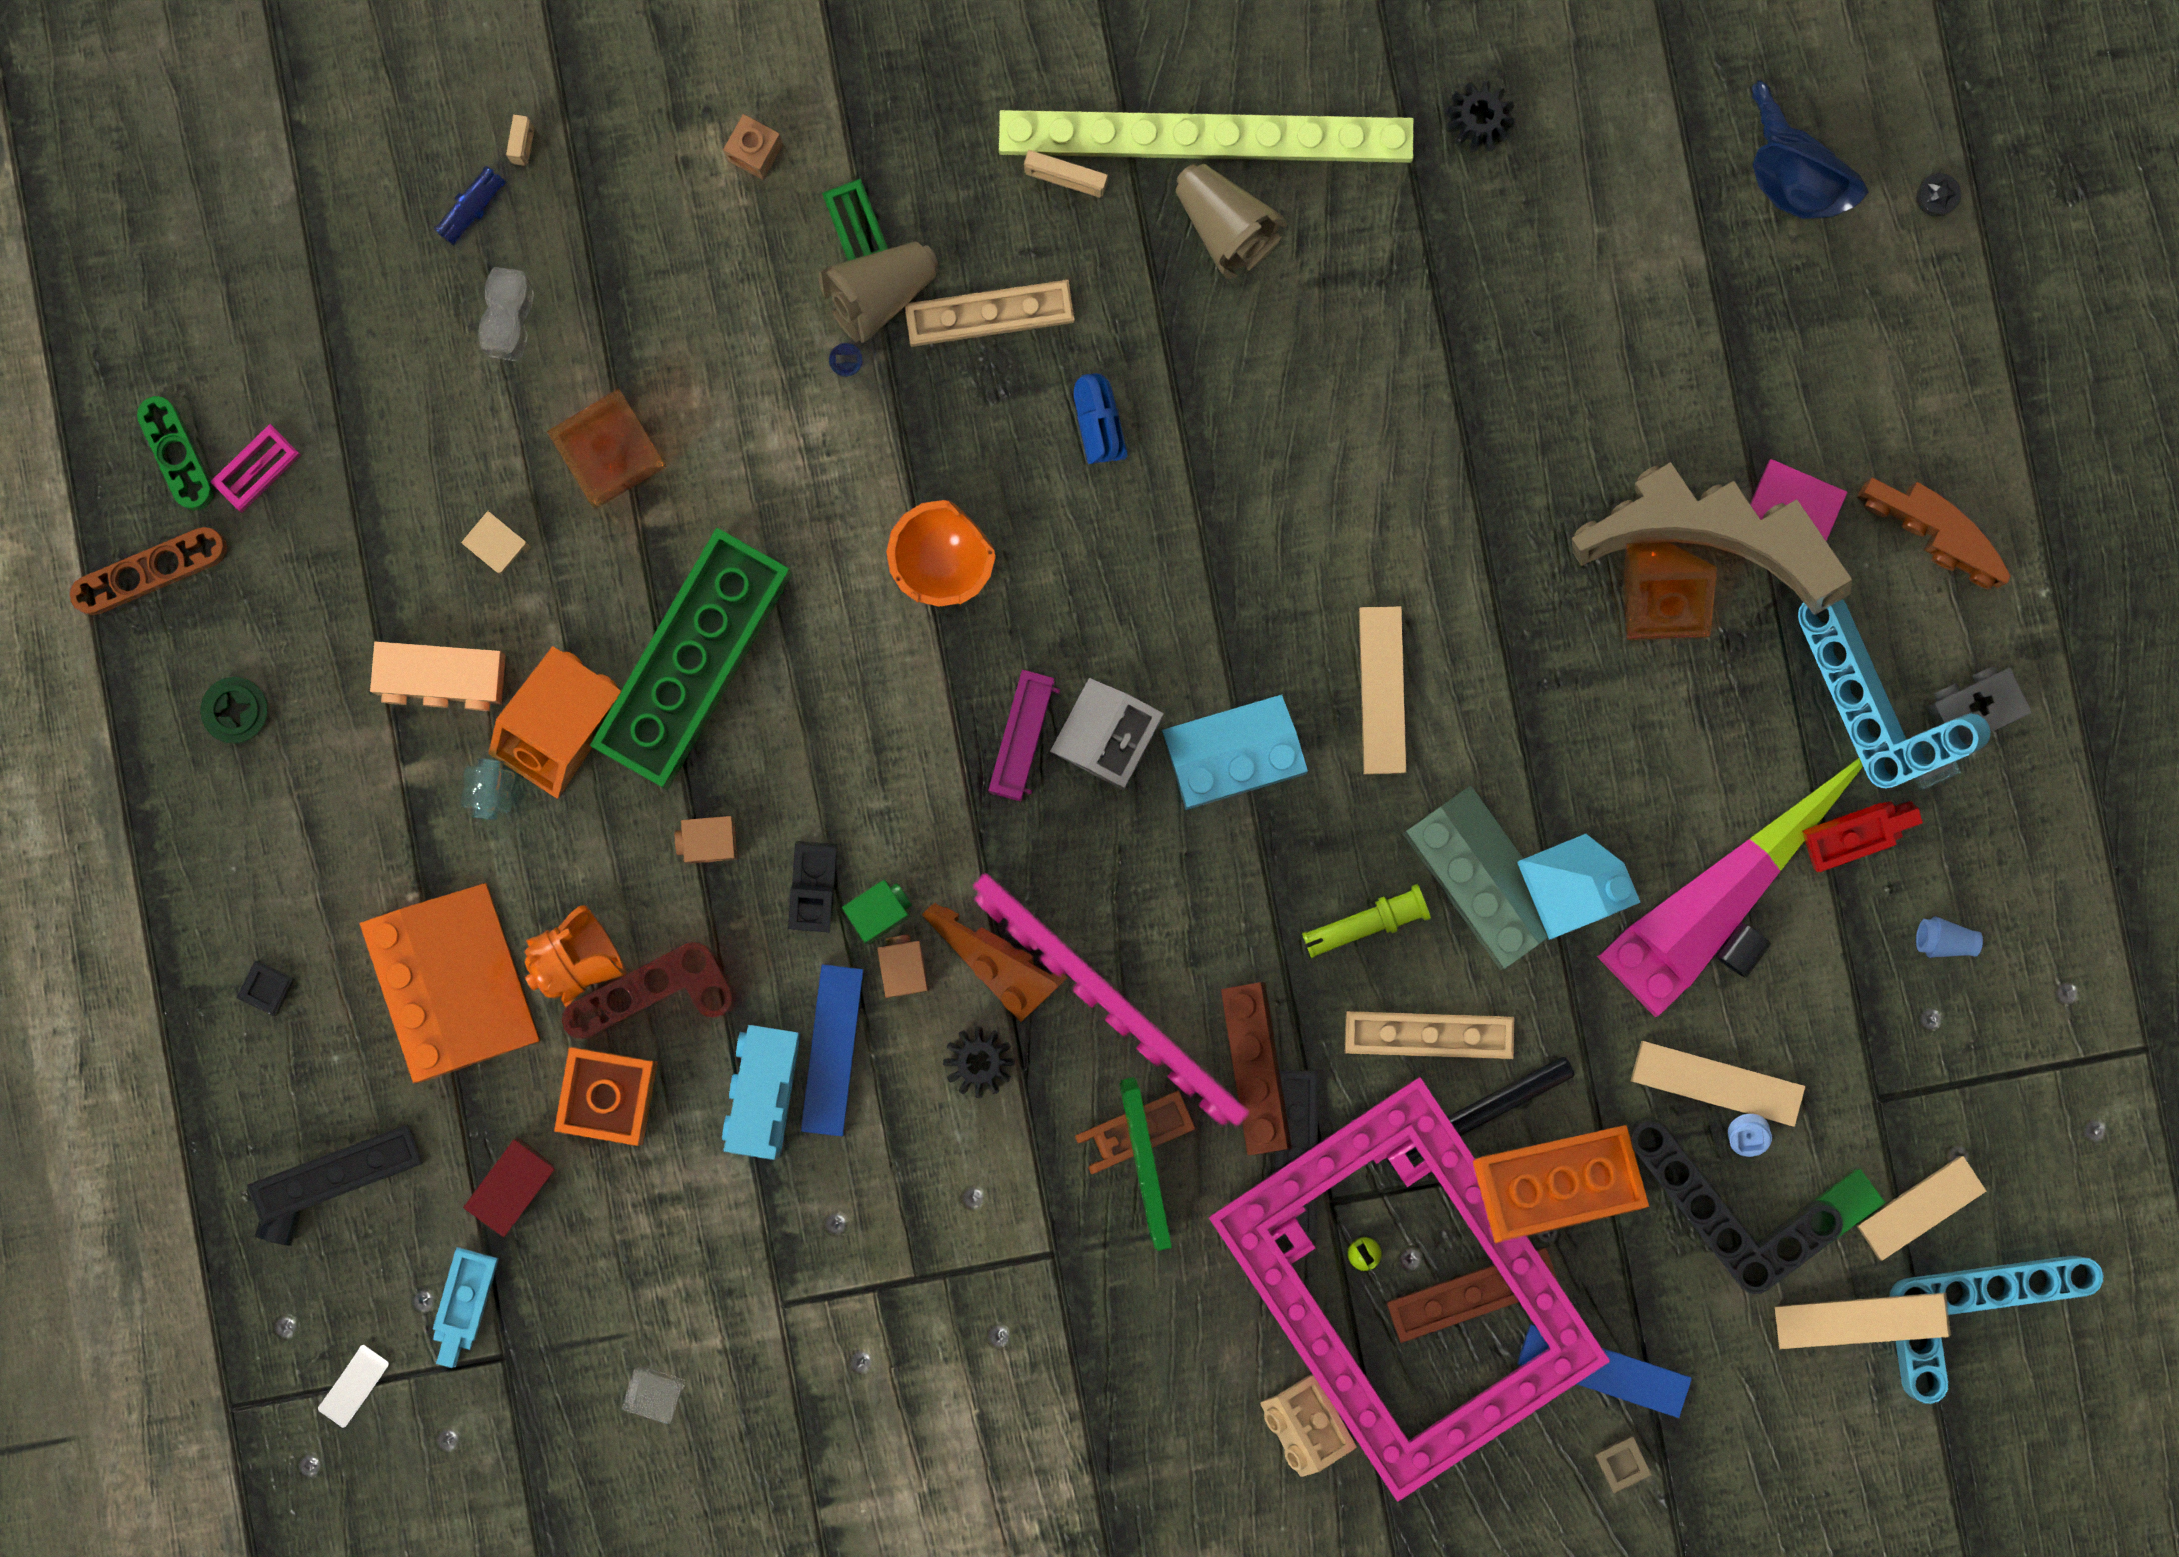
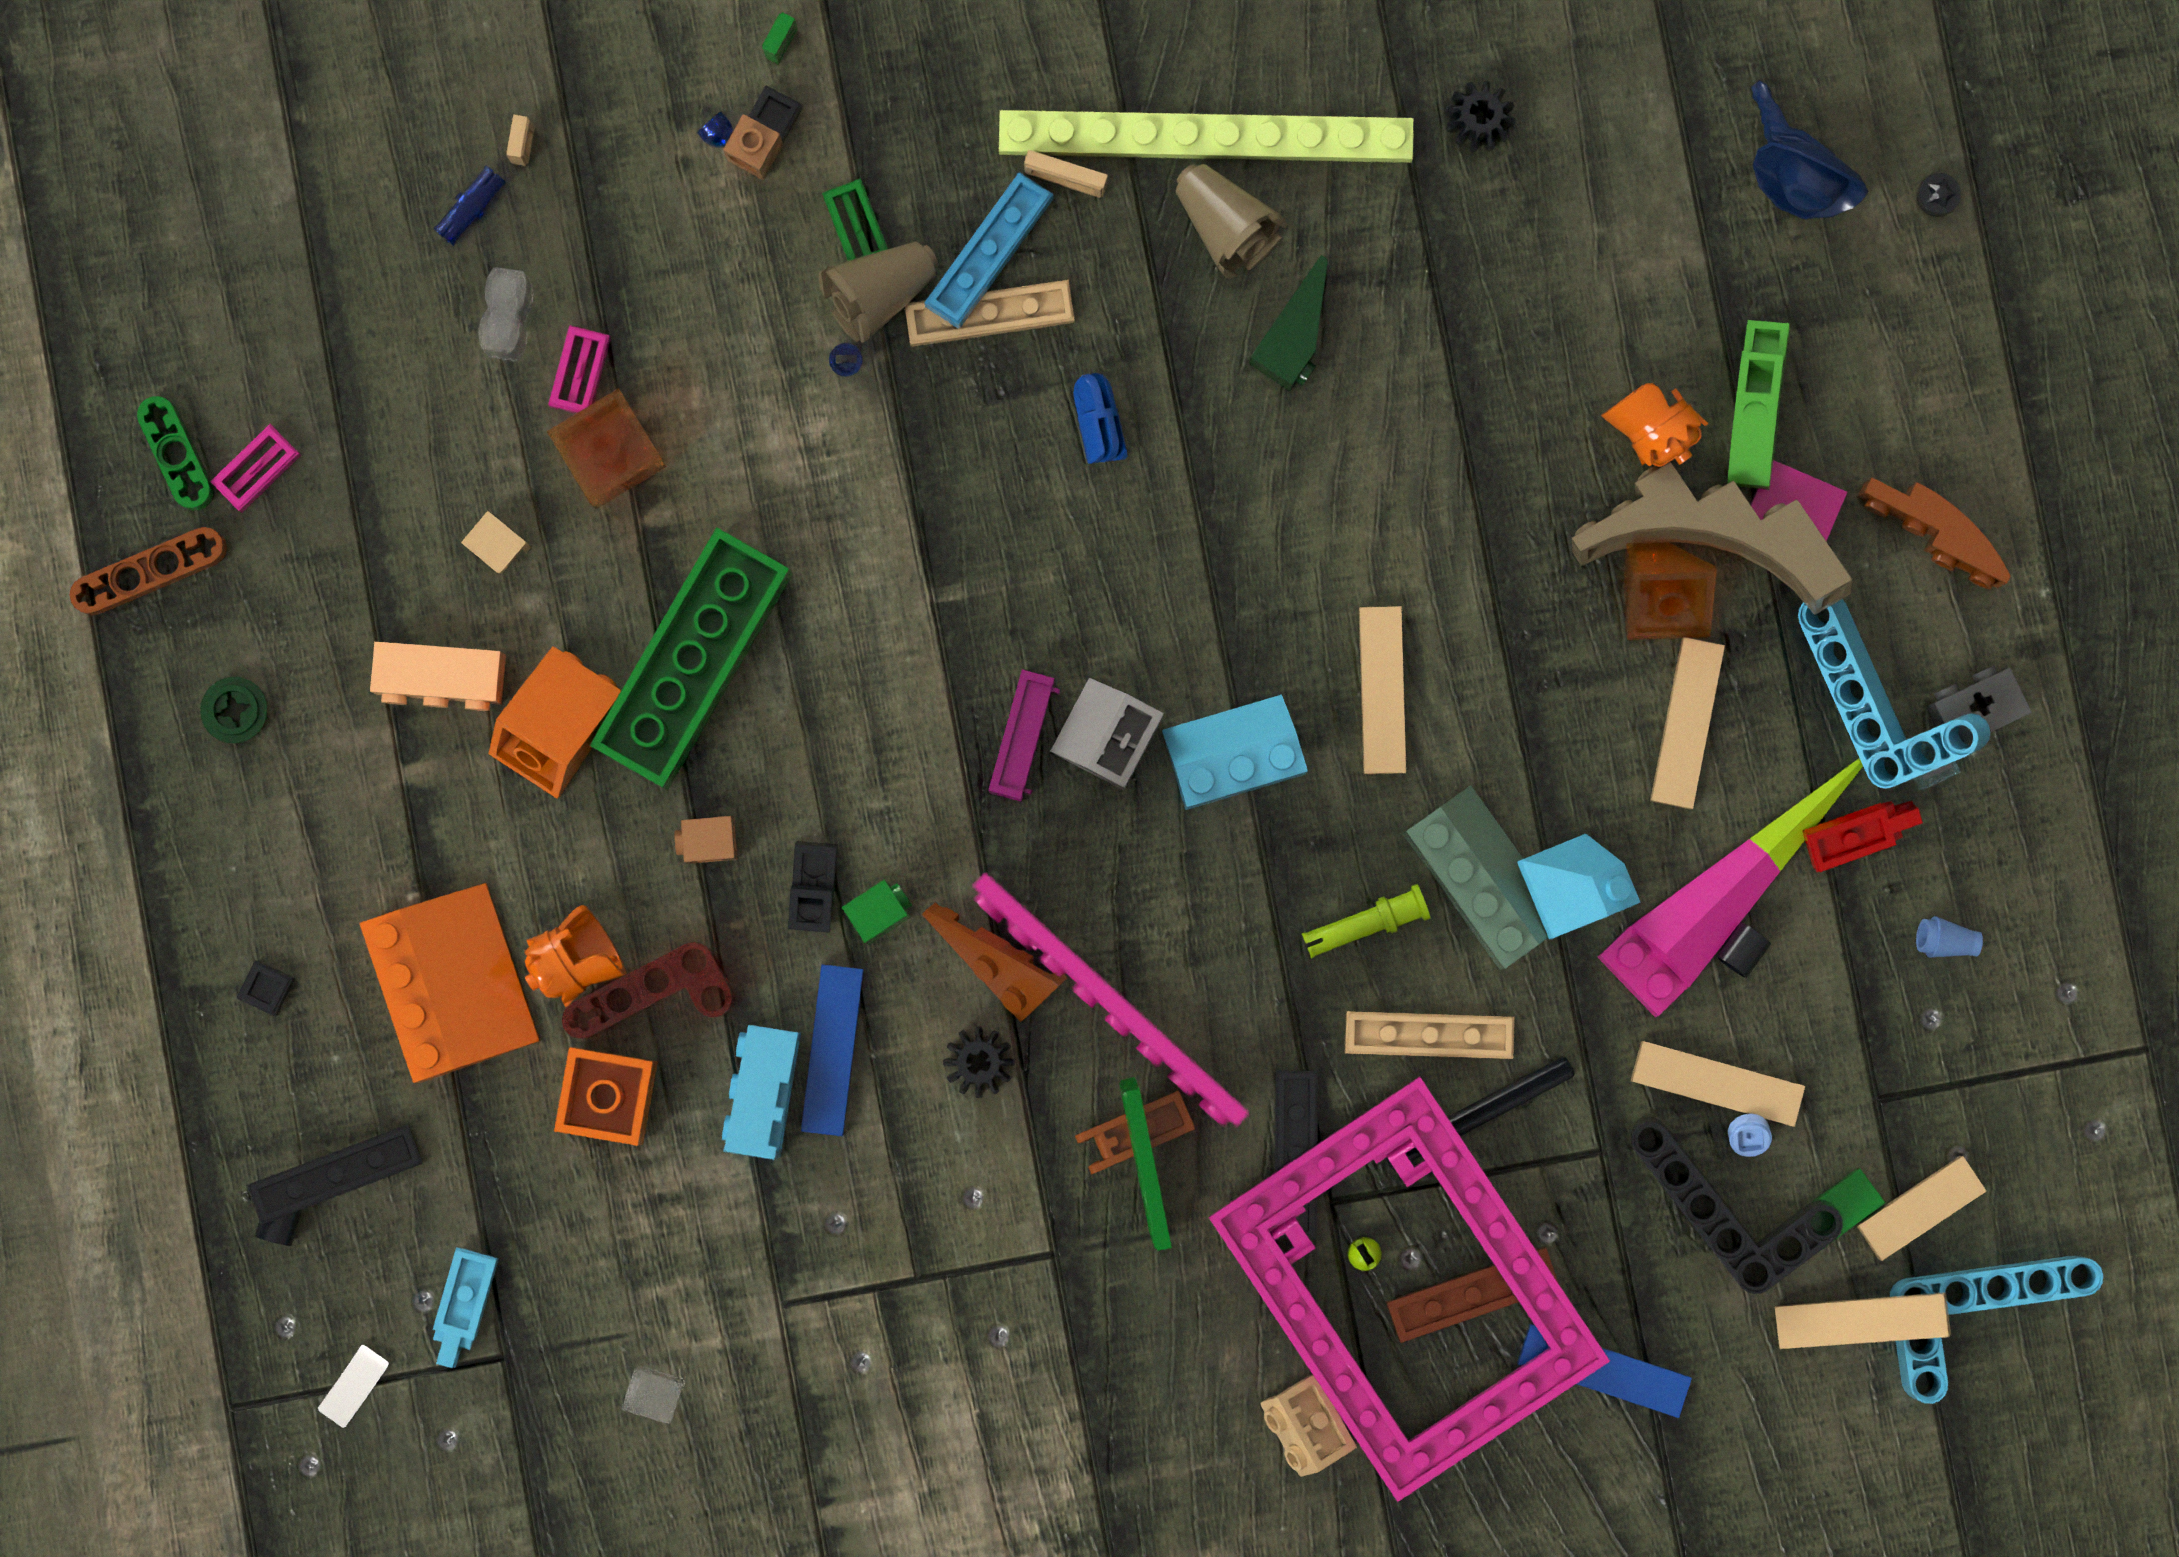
clear light blue piece [460,759,515,820] -> none
dark red brick [463,1137,555,1238] -> none
medium nougat brick [877,934,929,998] -> none
orange cylinder [886,500,995,607] -> none
copper plate [1221,982,1292,1156] -> none
orange plate [1472,1125,1649,1243] -> none
dark tan plate [1593,1435,1652,1493] -> none
none -> dark pink tile [548,325,611,417]
none -> clear blue hinge [697,111,733,148]
none -> black tile [748,85,803,143]
none -> green tile [762,12,798,65]
none -> dark azure tile [924,172,1054,329]
none -> dark green slope [1249,255,1328,391]
none -> orange hat [1601,383,1709,467]
none -> tan tile [1650,637,1725,810]
none -> bright green slope [1727,320,1790,490]

